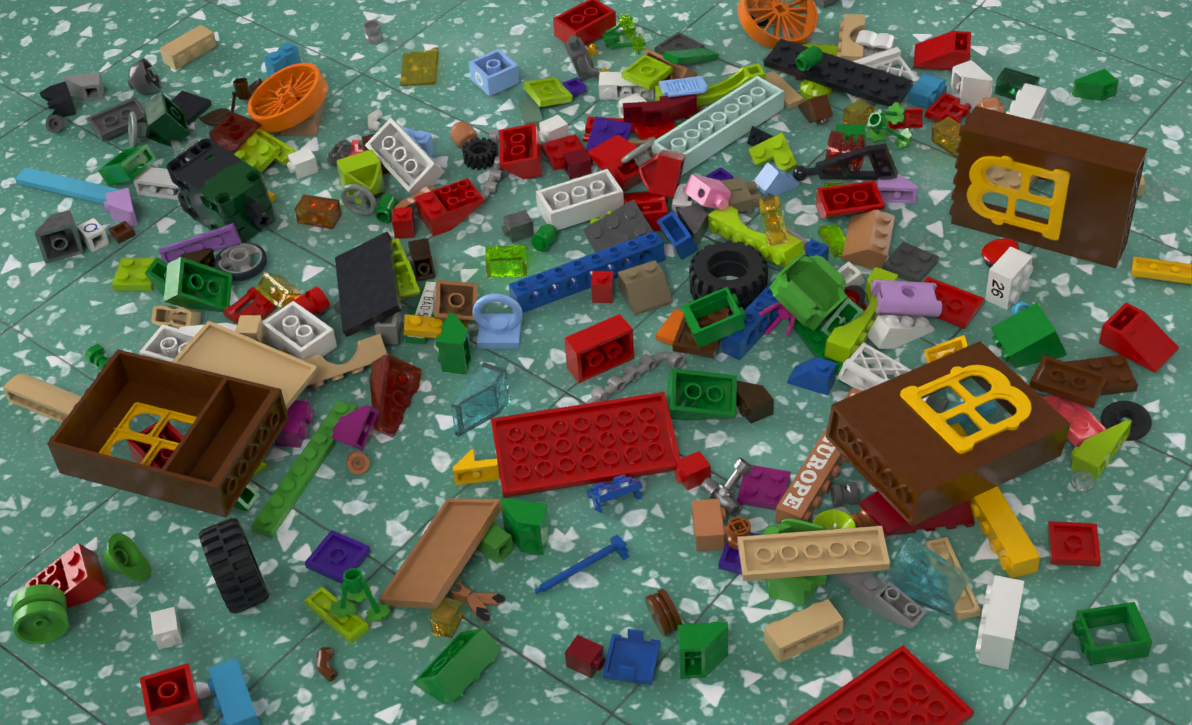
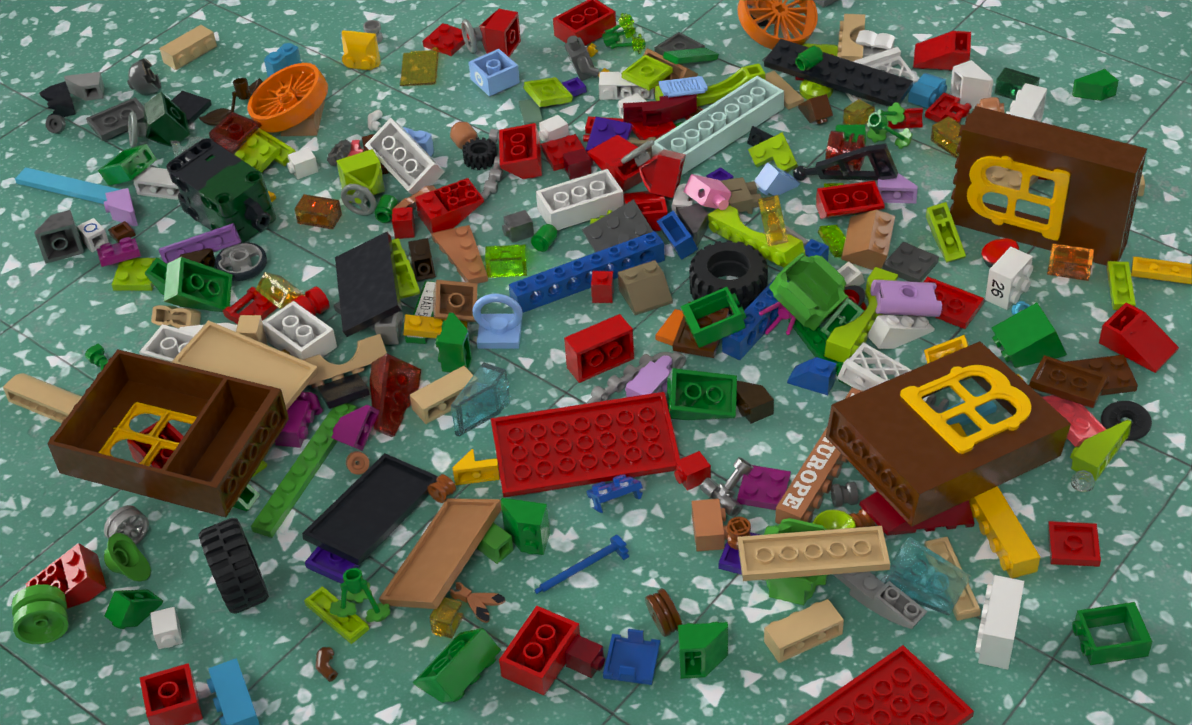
none -> magenta plate [97,237,141,267]
none -> light grey wheel [104,505,149,545]
none -> green slope [104,589,163,629]
none -> magenta arm [296,391,323,415]
none -> black tile [302,453,438,566]
none -> black tile [317,373,370,409]
none -> yellow slope [341,30,381,70]
none -> tan brick [410,366,480,424]
none -> red plate [422,23,465,56]
none -> dark orange wheel [427,474,456,503]
none -> nougat wing [431,225,488,284]
none -> red piece [461,8,521,57]
none -> red brick [499,606,580,695]
none -> lavender hinge [625,355,672,397]
none -> lime slope [926,202,966,263]
none -> clear orange brick [1047,243,1094,281]
none -> lime plate [1107,261,1136,310]

